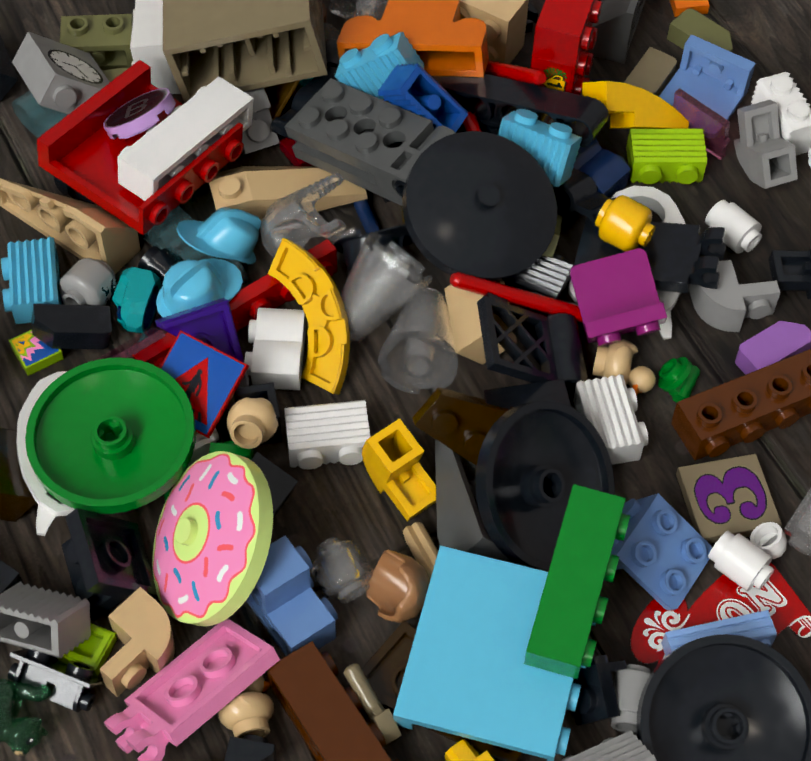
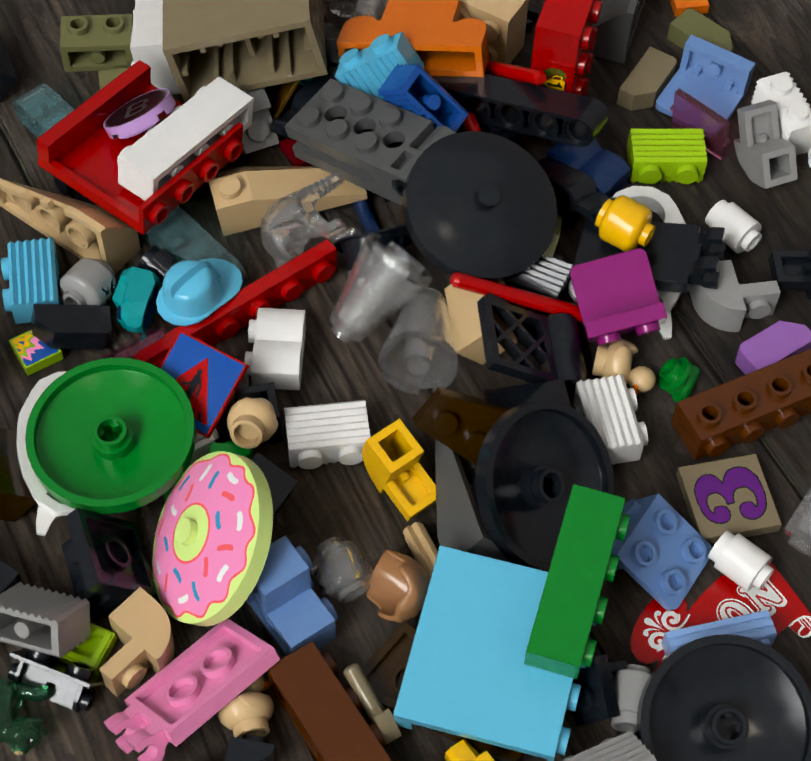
light grey brick [12,32,110,114] -> none
dark purple tile [155,298,244,363] -> none
medium azure piece [176,207,261,264] -> none
yellow tile [267,238,350,395] -> none
medium azure brick [498,109,582,187] -> none
yellow slope [582,81,689,129] -> none
white hinge [750,522,787,559] -> none

